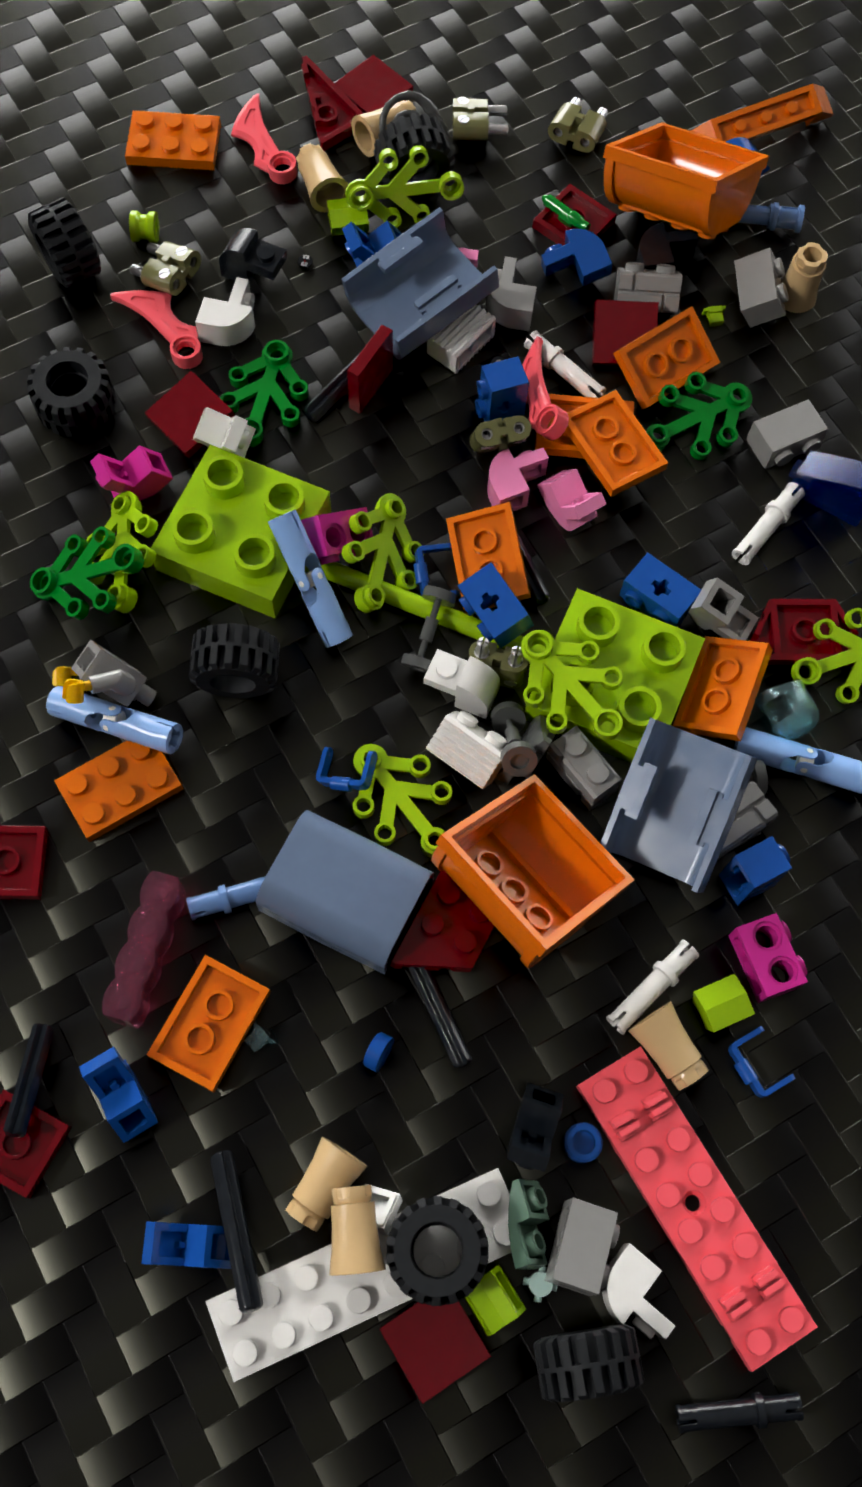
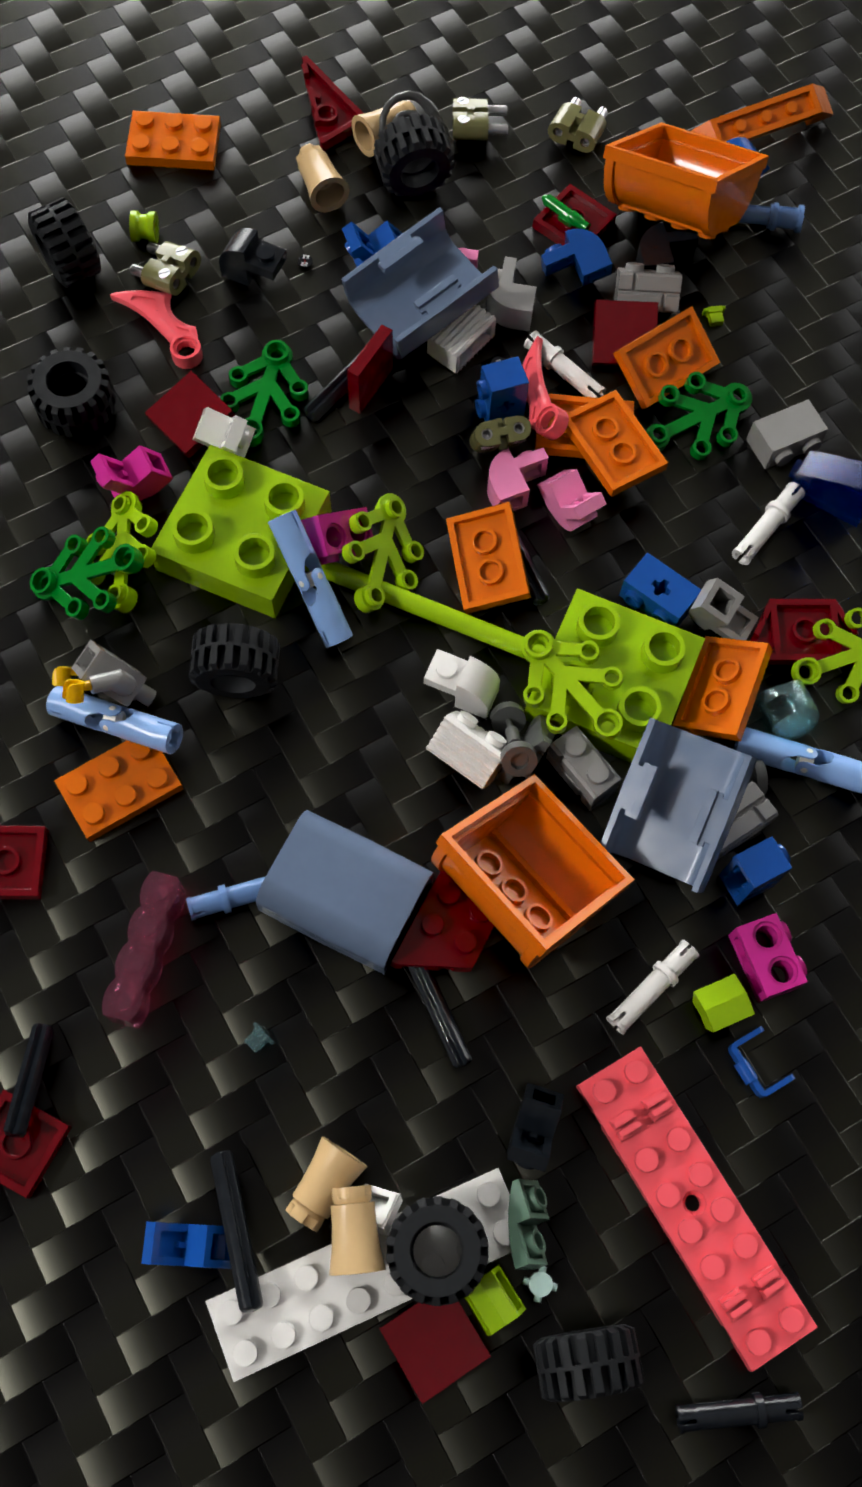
blue brick [79,1046,158,1143] -> none
orange plate [147,955,271,1093] -> none
white brick [195,277,255,346] -> none
coral piece [231,93,298,185] -> none
blue piece [316,747,378,792] -> none
lime piece [327,198,369,236] -> none
dark red tile [334,55,413,113] -> none
lime plant [345,145,464,228] -> none
lime plant [353,744,452,858] -> none
blue tile [363,1032,394,1073] -> none
dark grey wheel [400,585,457,673] -> none
blue piece [413,543,459,597] -> none
blue brick [457,562,534,648] -> none
olive piece [468,637,528,689] -> none
light grey brick [544,1197,620,1296] -> none
blue tile [563,1122,603,1163] -> none
white brick [602,1243,675,1339] -> none
tan plant [628,1001,709,1091] -> none
light grey brick [734,247,789,328] -> none
tan plant [781,242,828,313] -> none

